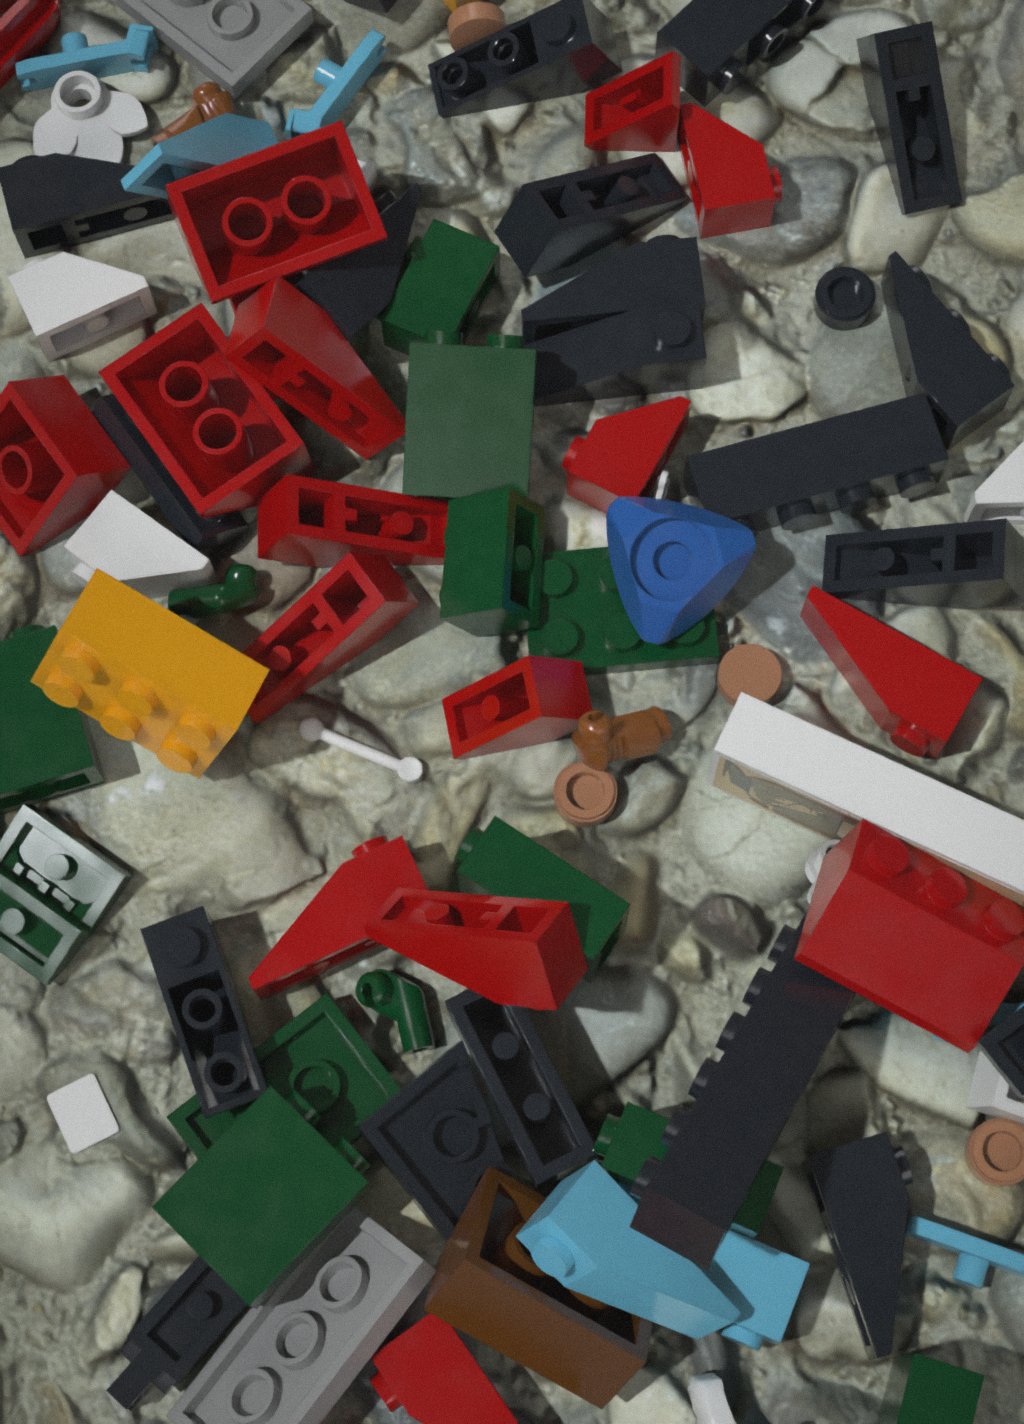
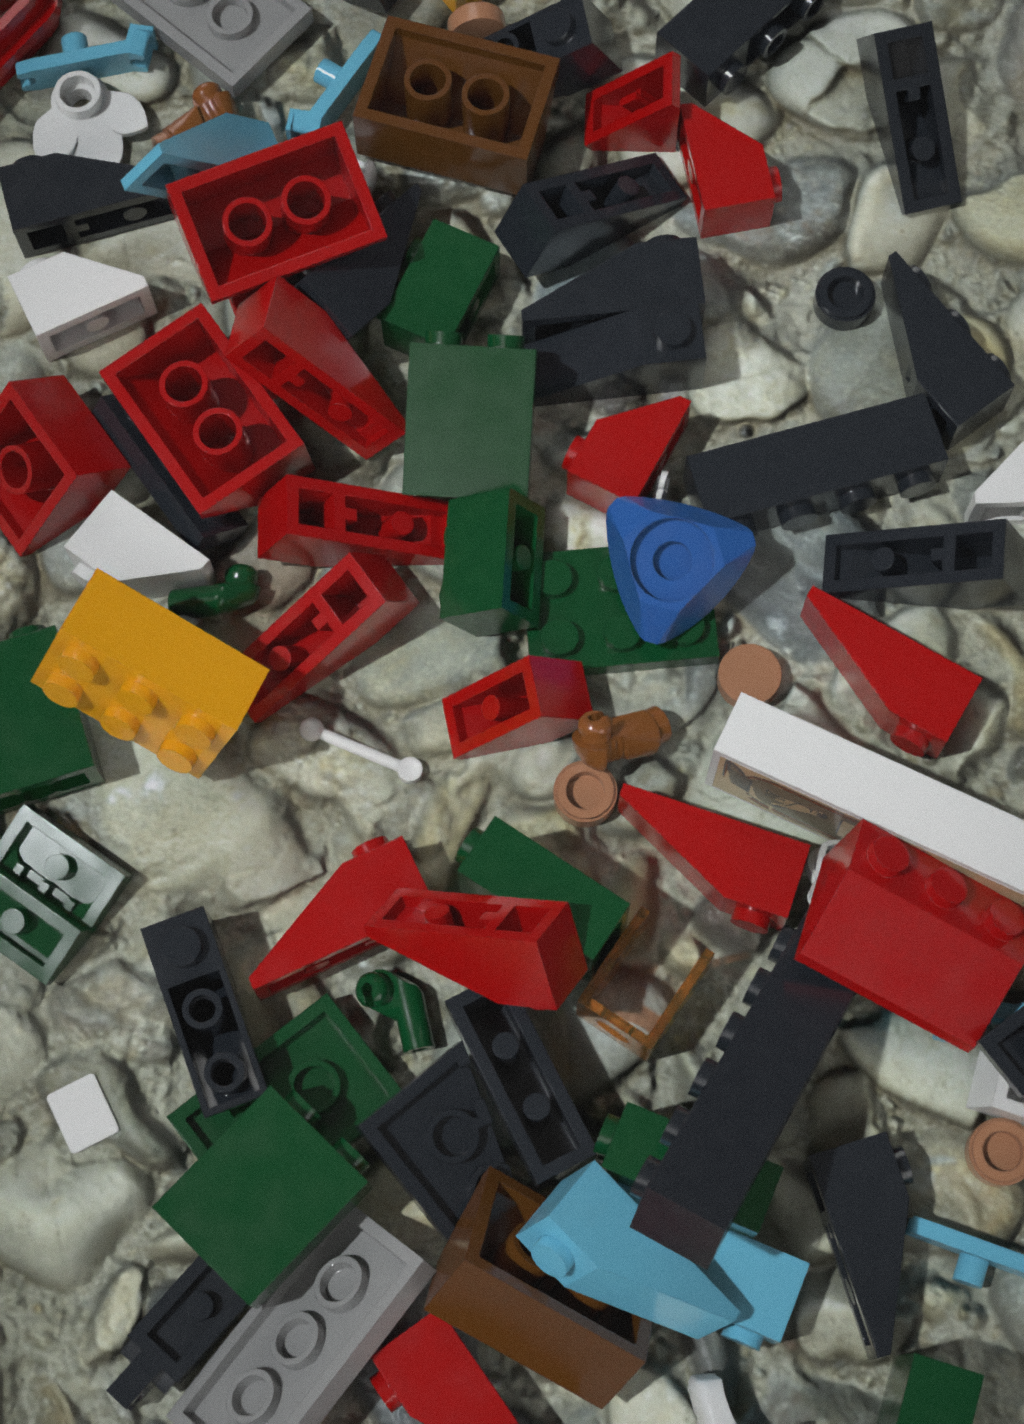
none -> reddish brown slope [352,15,560,195]
none -> clear orange piece [576,906,715,1062]
none -> red slope [617,783,811,934]

